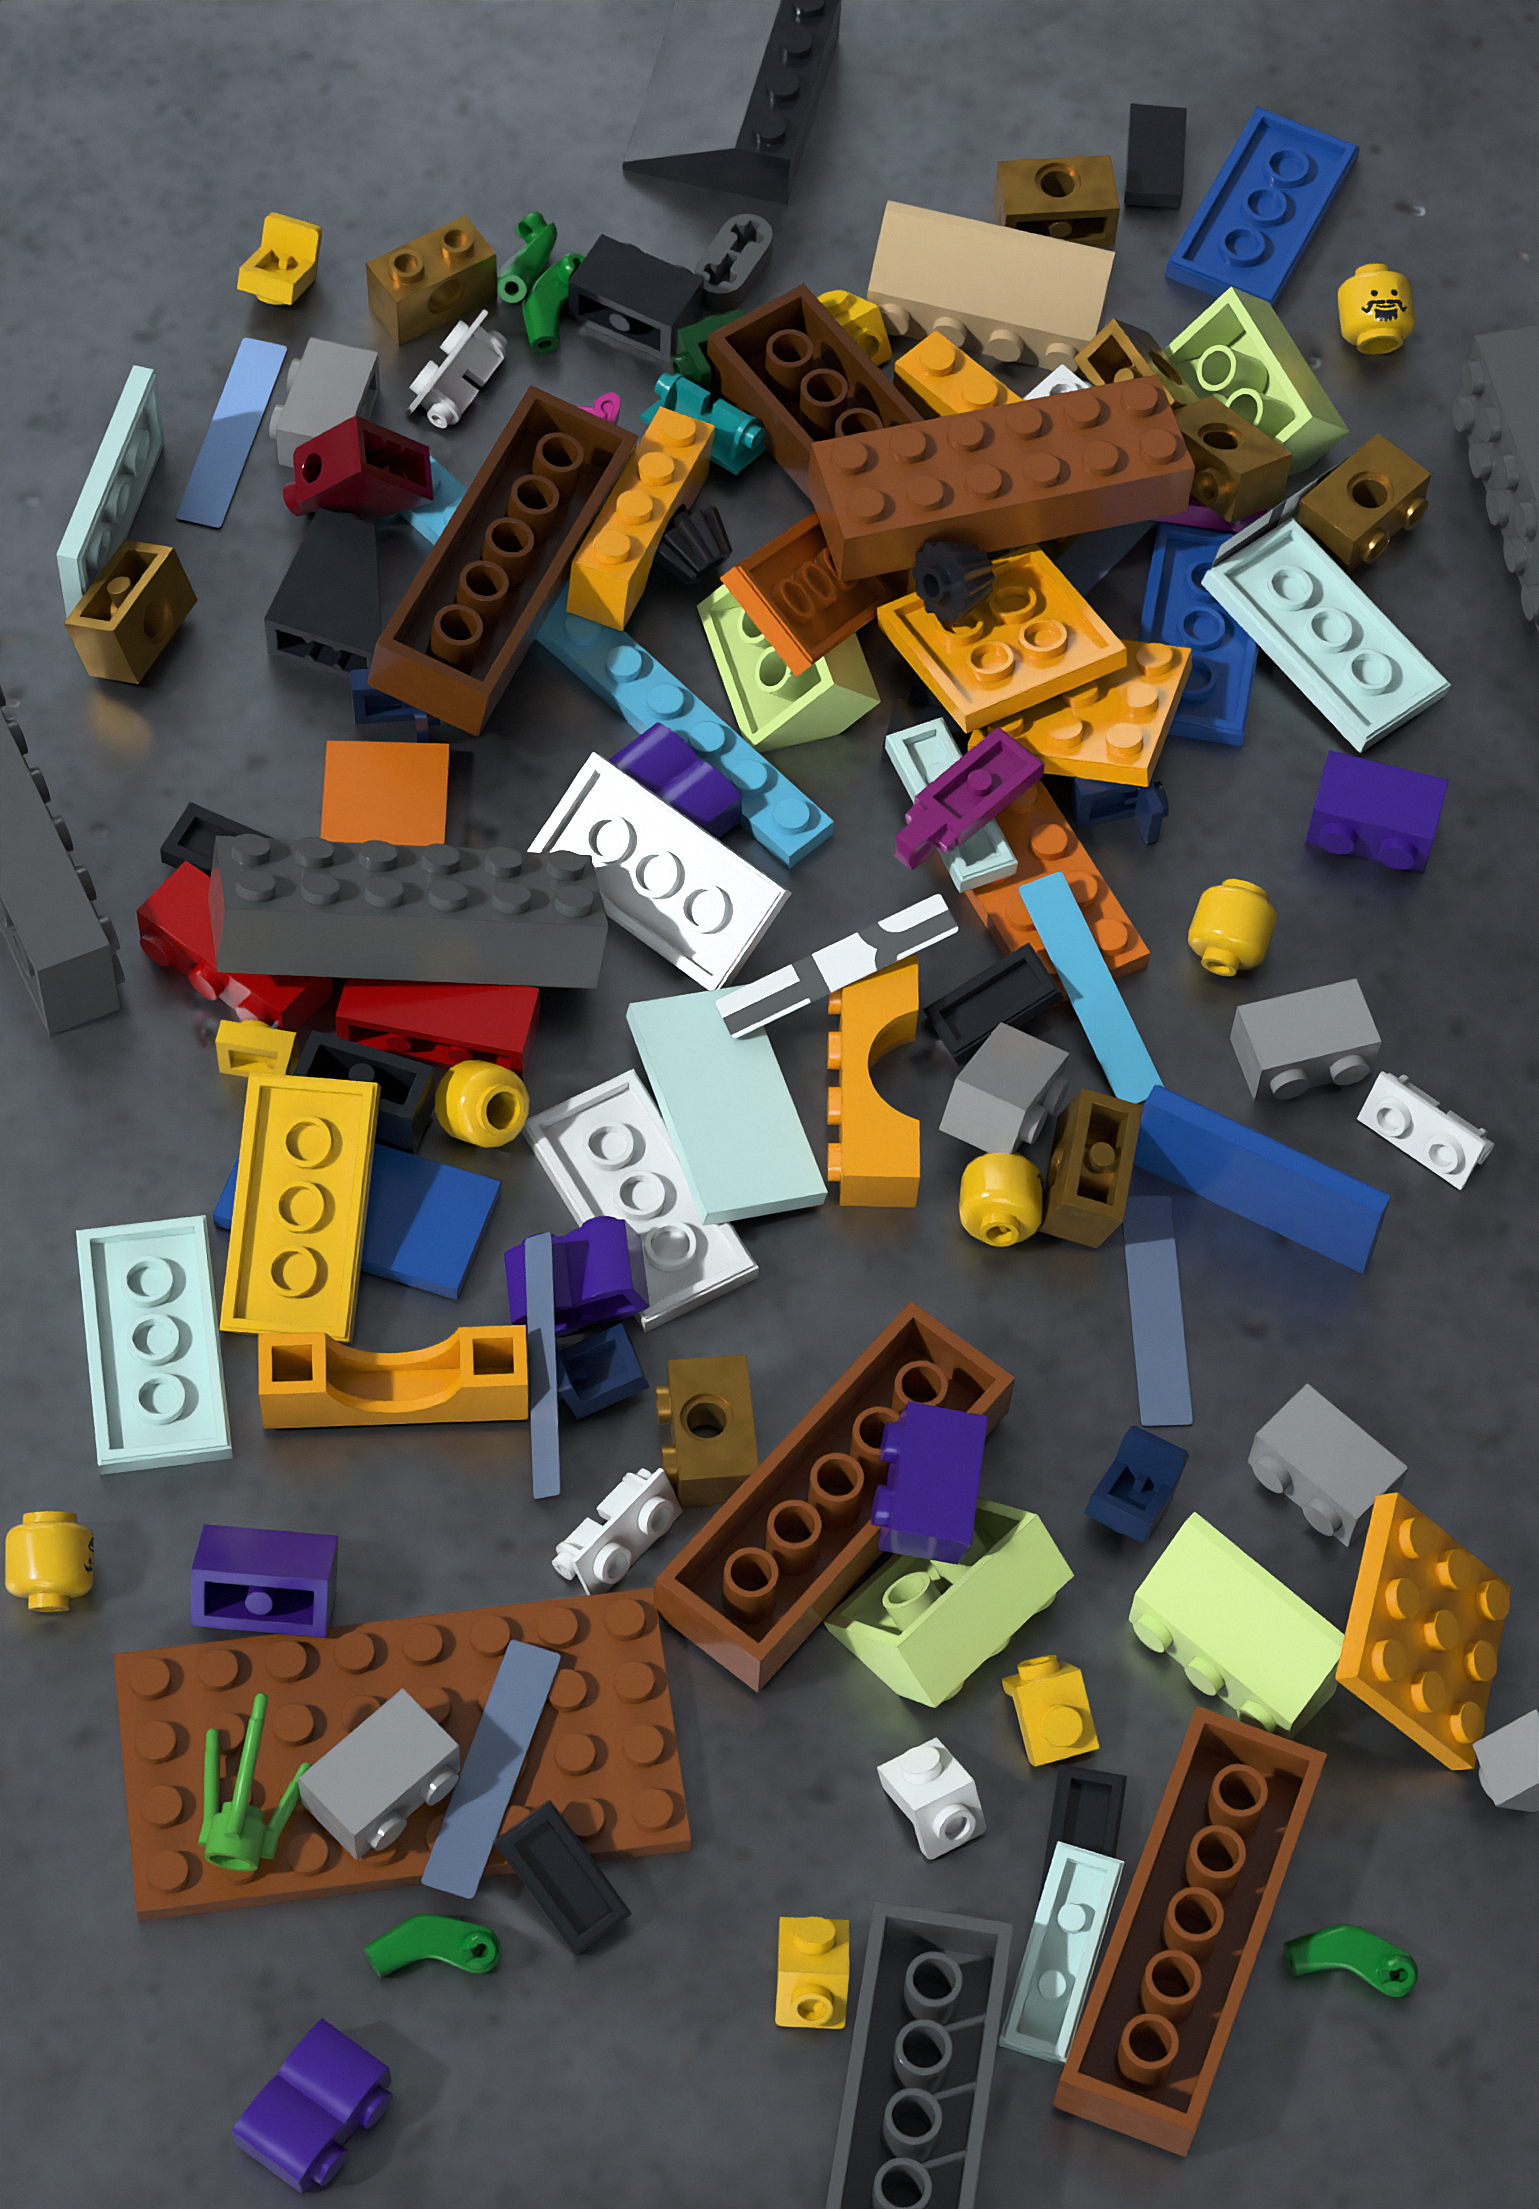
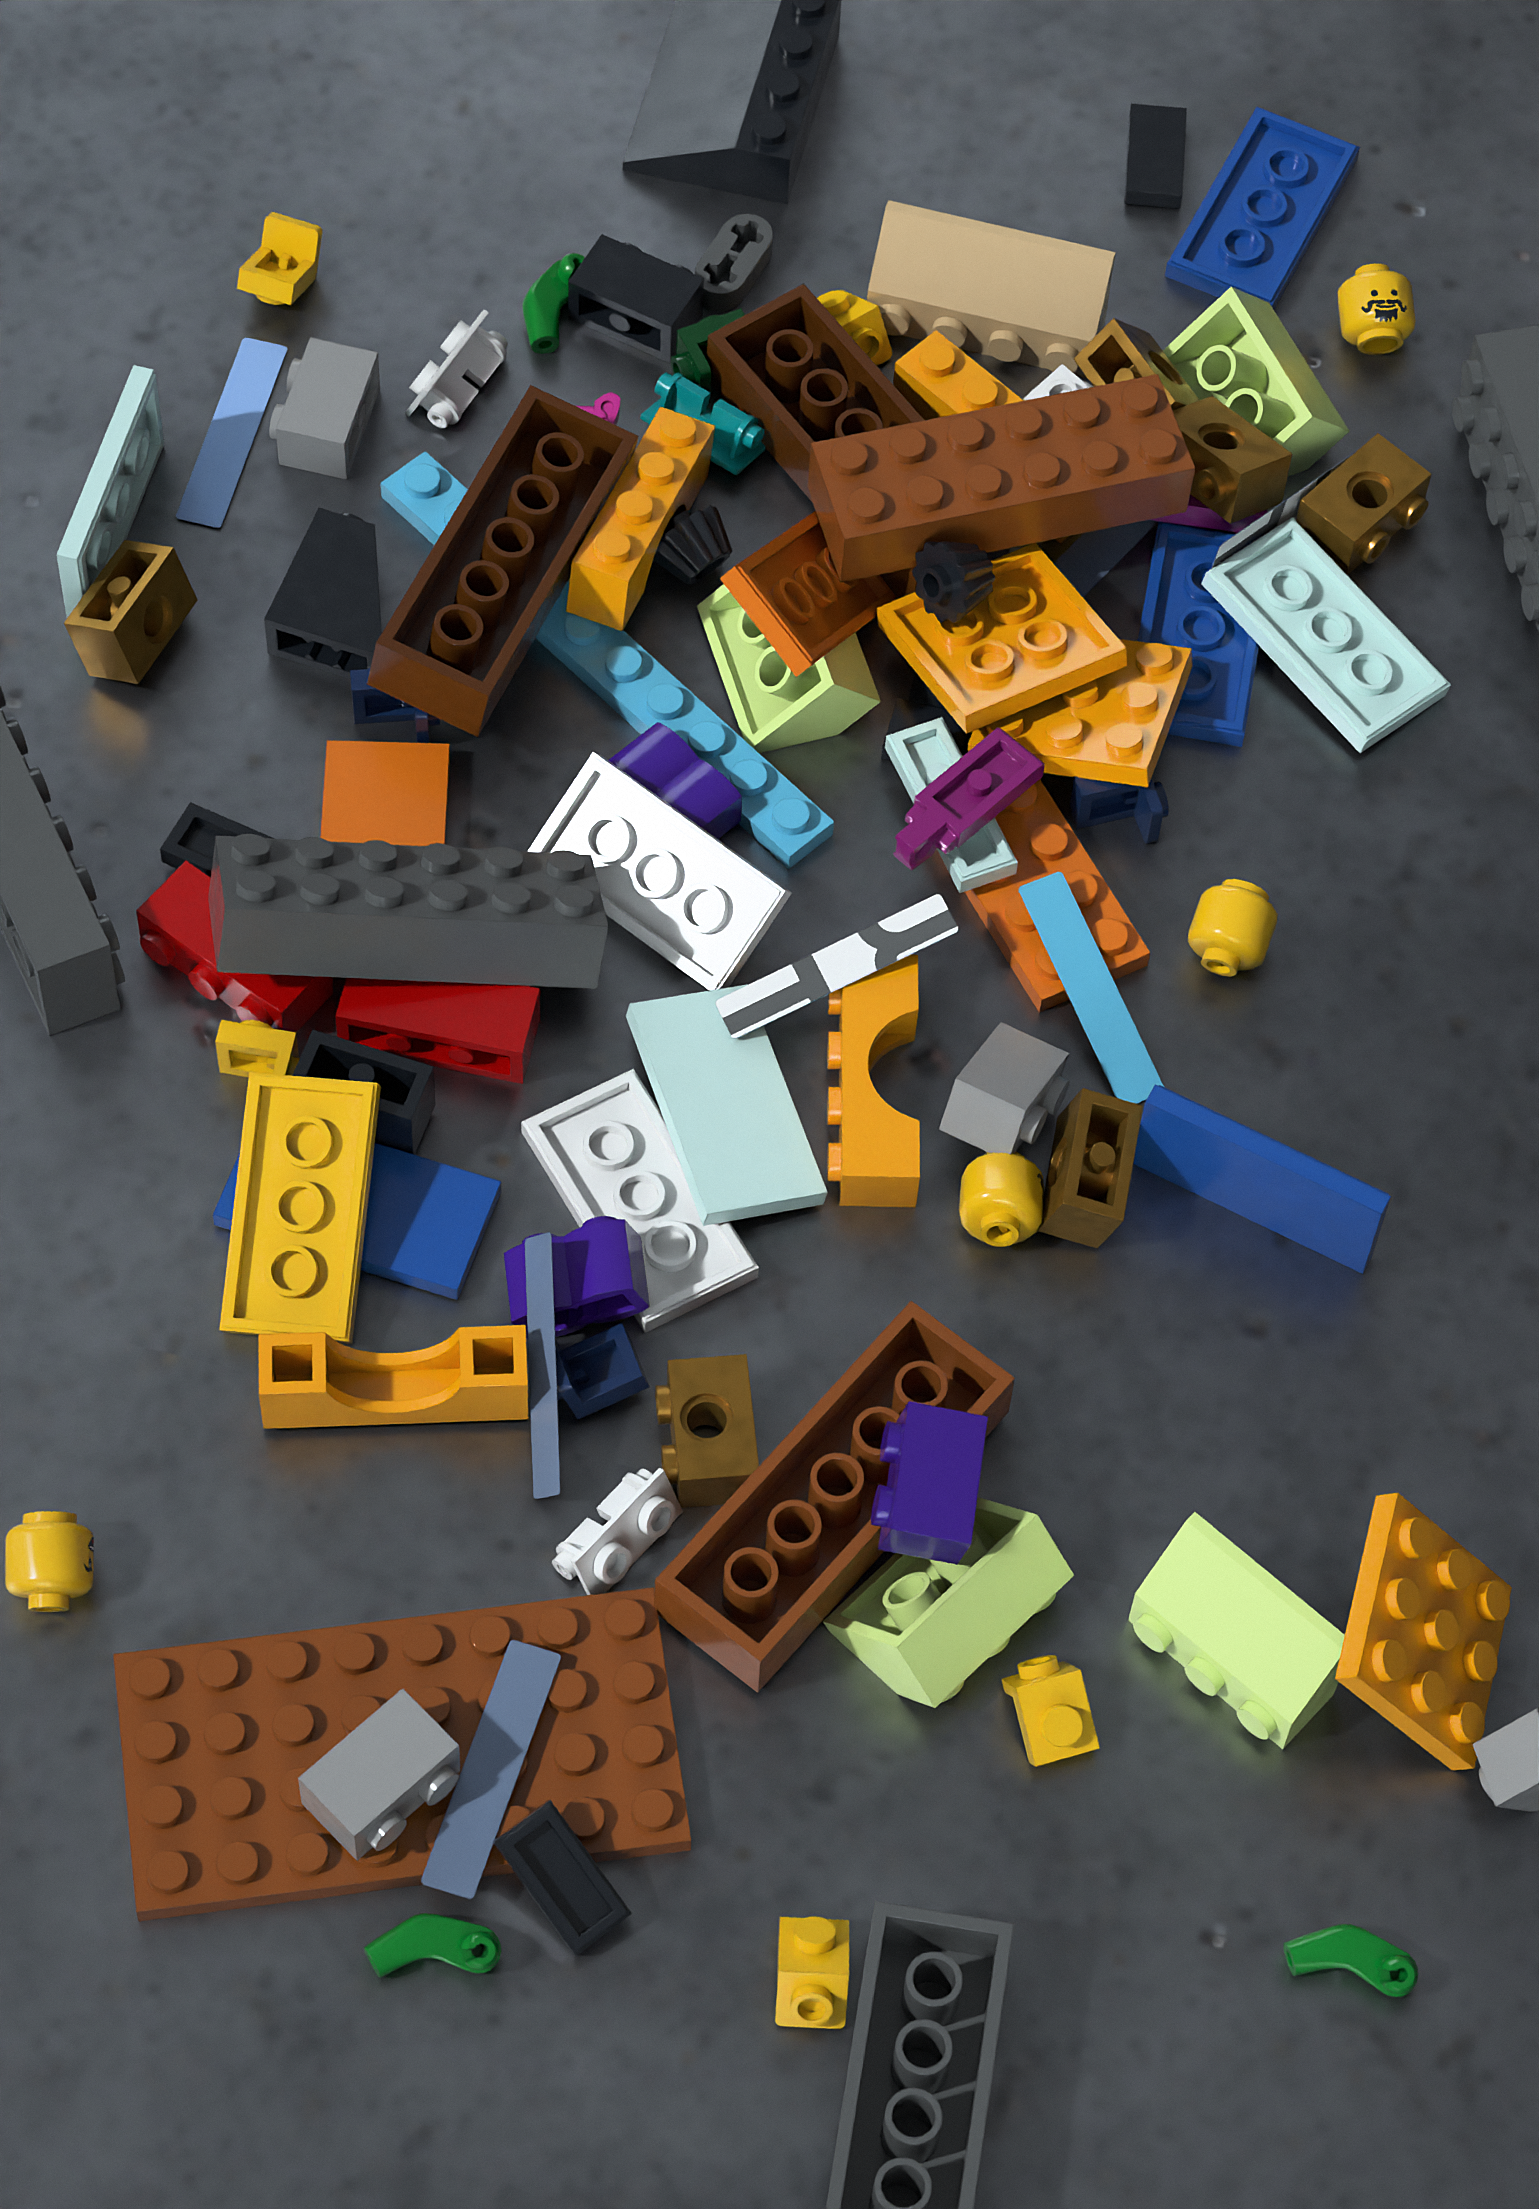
light aqua tile [76,1215,233,1475] -> none
dark purple brick [190,1524,338,1638] -> none
bright green plant [198,1693,312,1872] -> none
dark purple brick [232,2018,393,2195] -> none
dark red torso [283,415,434,522] -> none
pearl gold brick [366,215,497,346] -> none
yellow head [434,1060,529,1148] -> none
green arm [497,211,558,303] -> none
white bracket [877,1737,987,1860] -> none
black tile [923,942,1064,1066] -> none
pearl gold brick [993,155,1120,247] -> none
light aqua tile [998,1841,1124,2066] -> none
black tile [1038,1764,1127,1901] -> none
dark orange brick [1052,1706,1327,2157] -> none
dark blue bracket [1084,1425,1189,1544] -> none
sand blue sticker [1122,1195,1193,1426] -> none
light grey brick [1230,978,1382,1101] -> none
light grey brick [1248,1383,1408,1547] -> none
dark purple brick [1305,750,1449,873] -> none
white hinge [1357,1071,1494,1190] -> none

